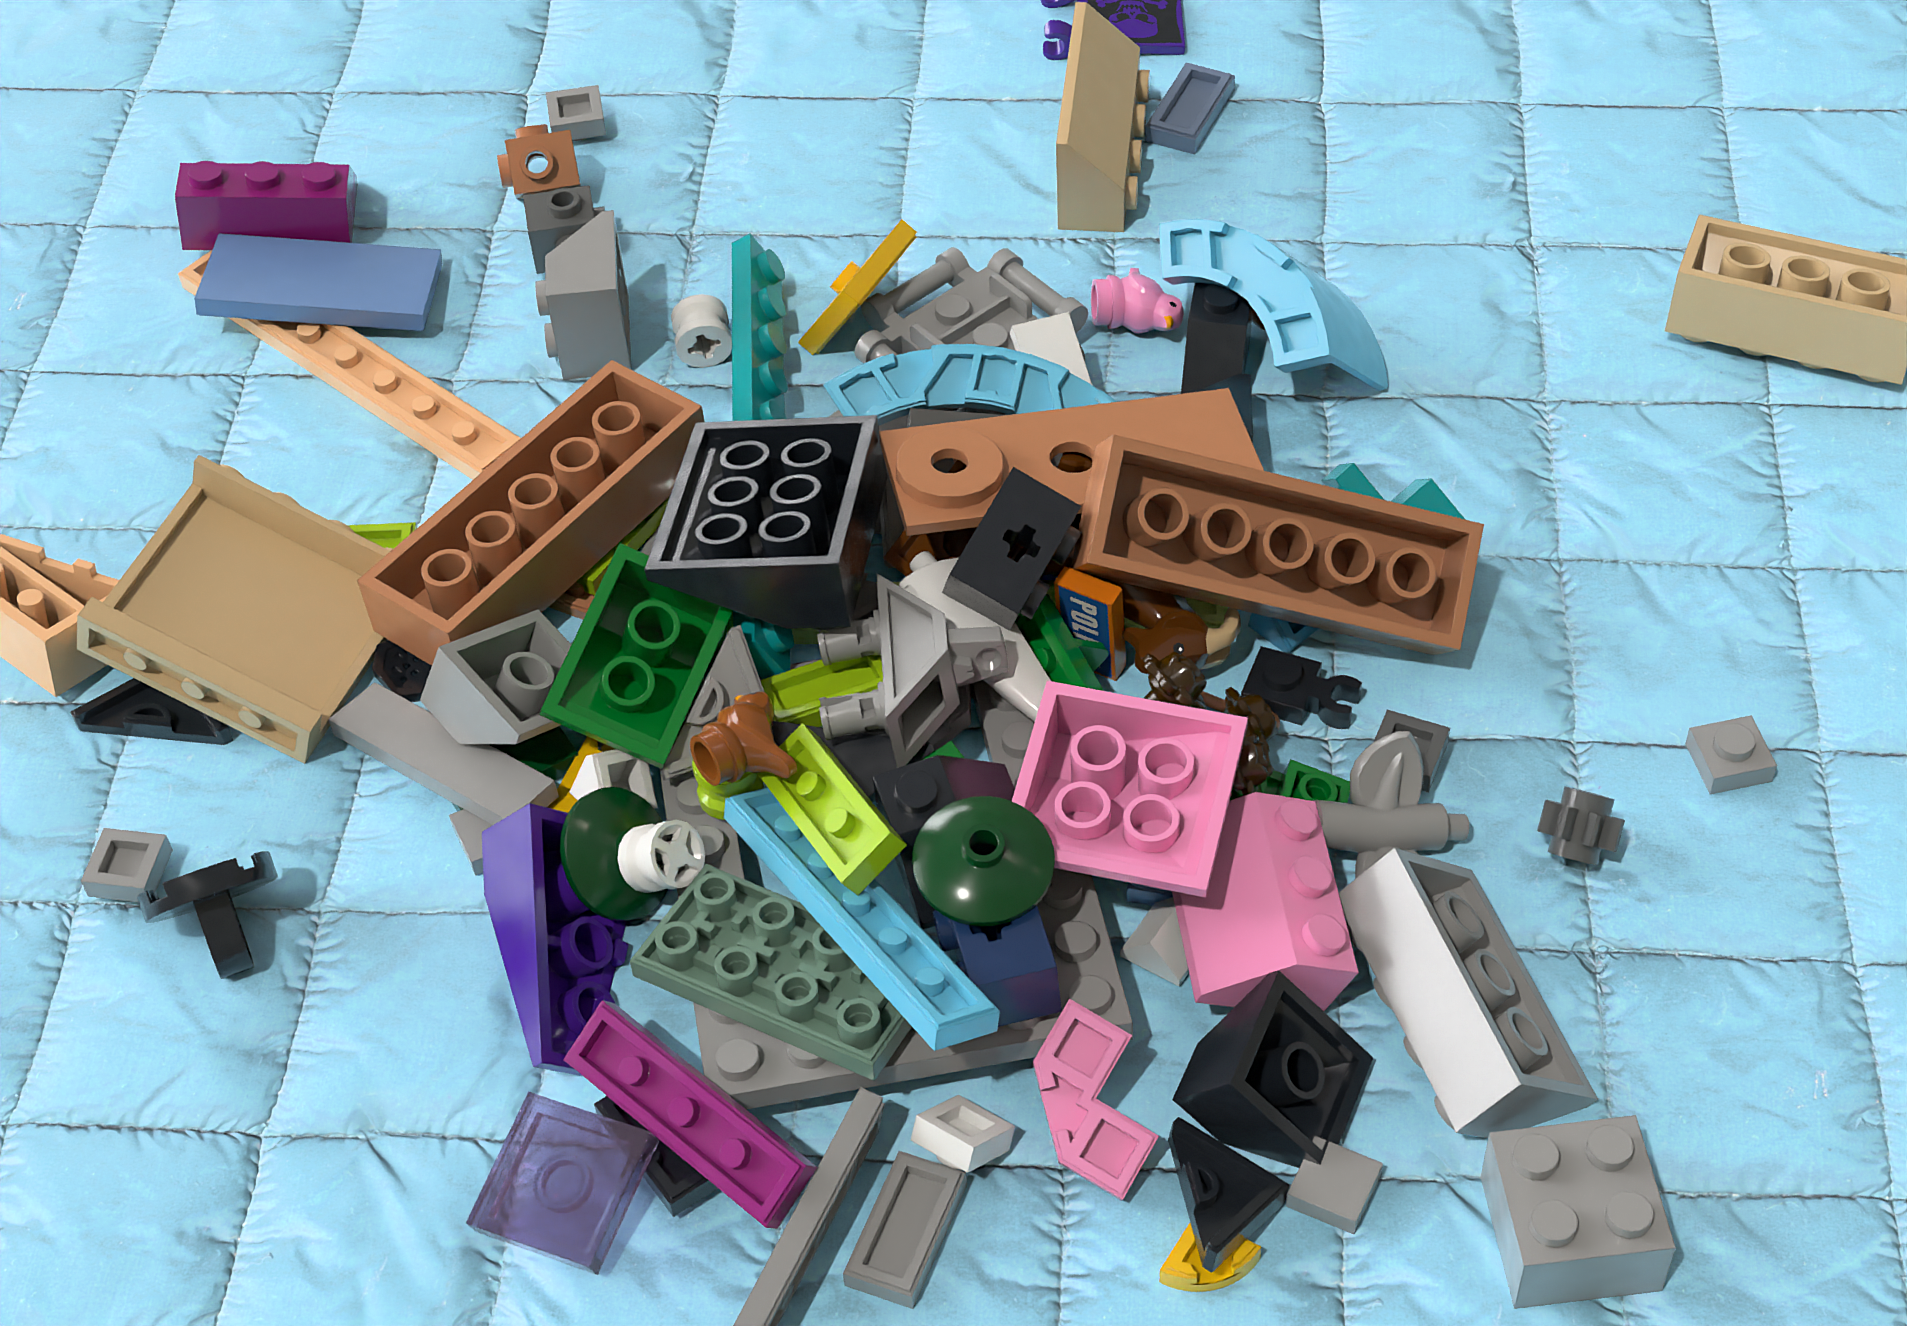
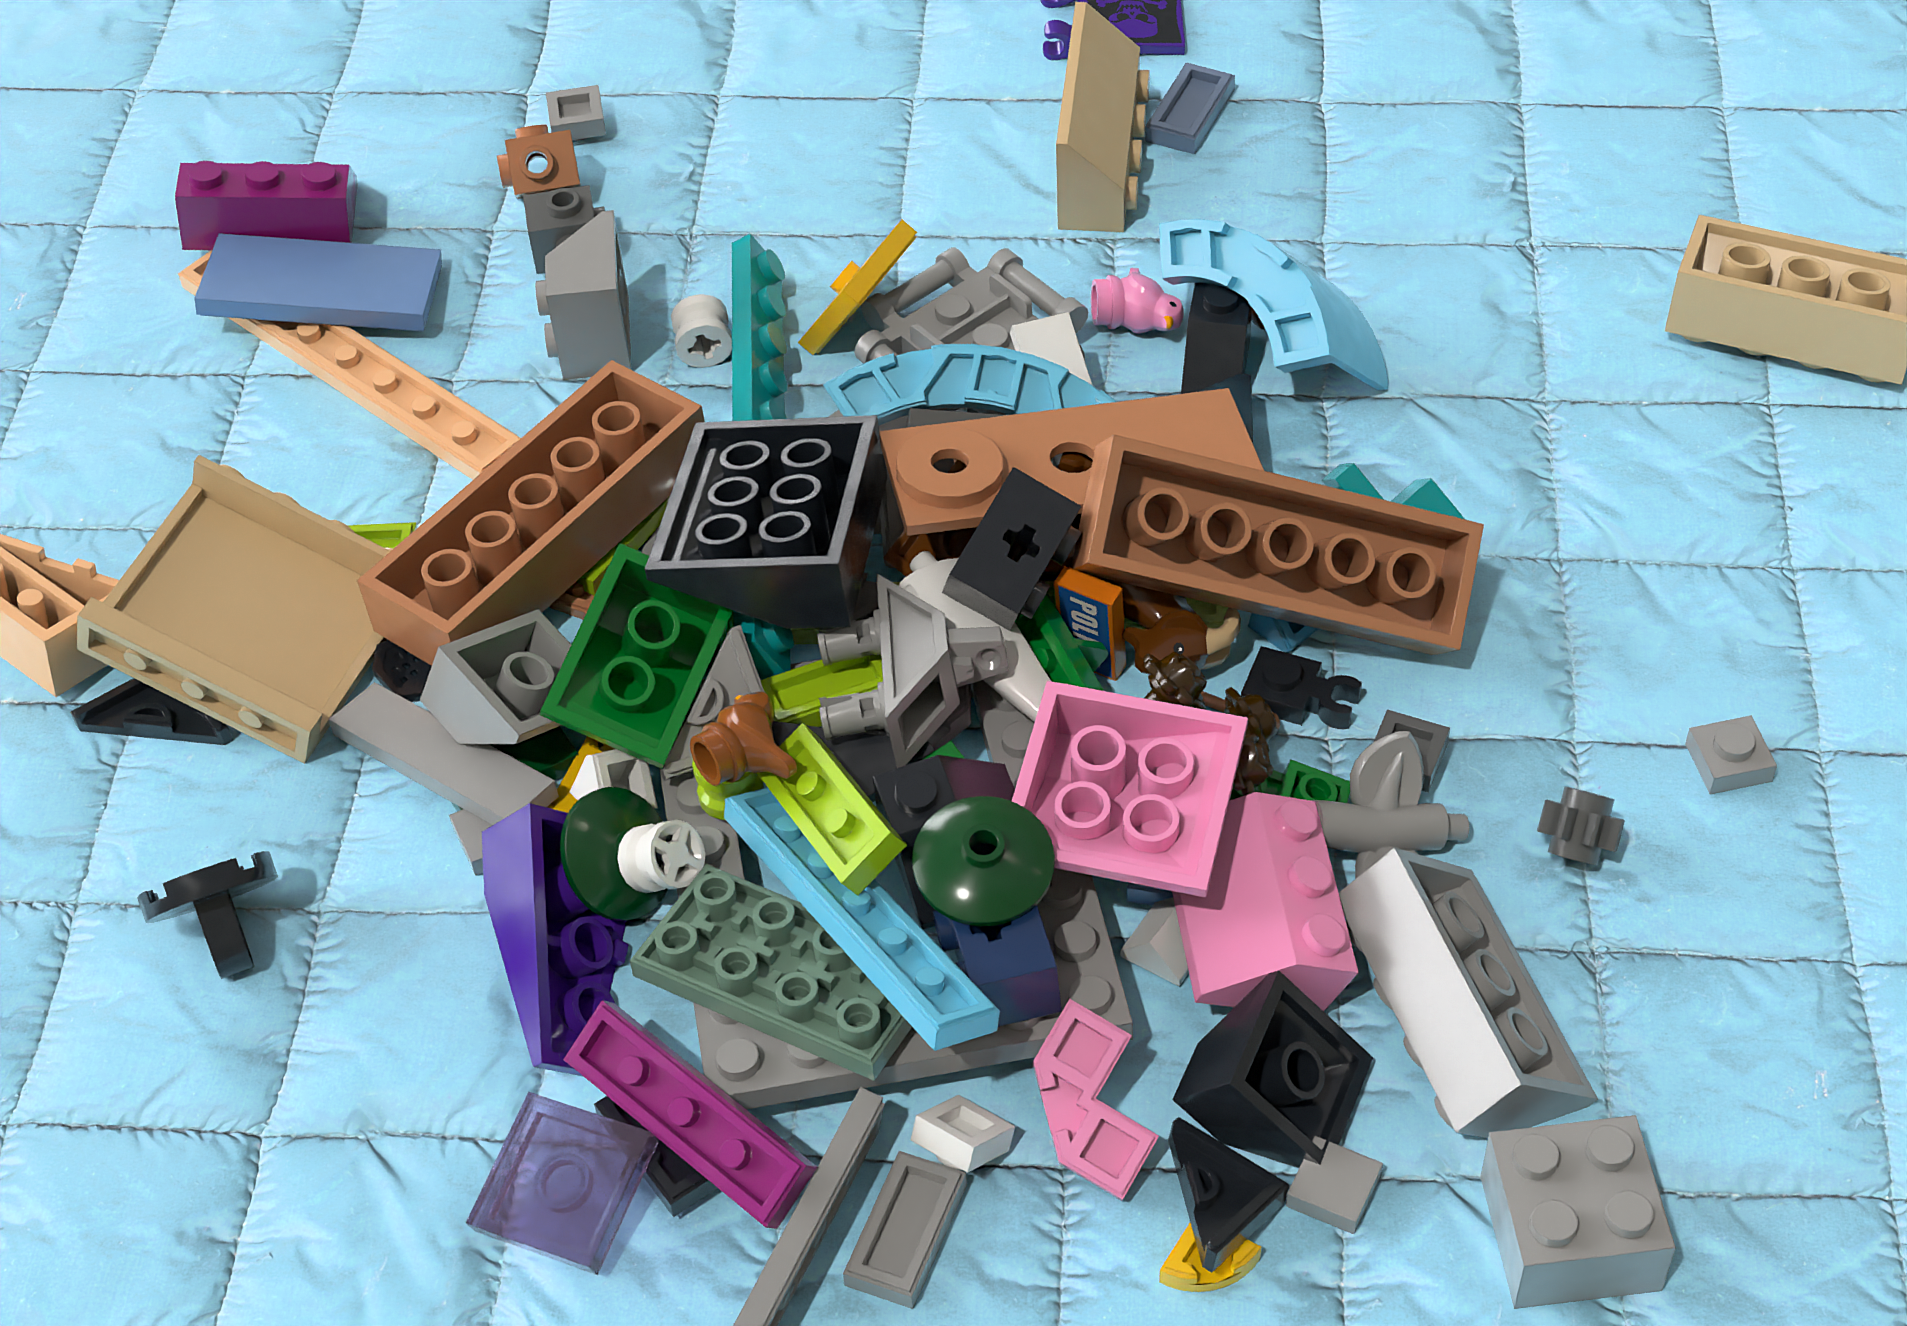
light grey plate [81,828,173,902] -> none

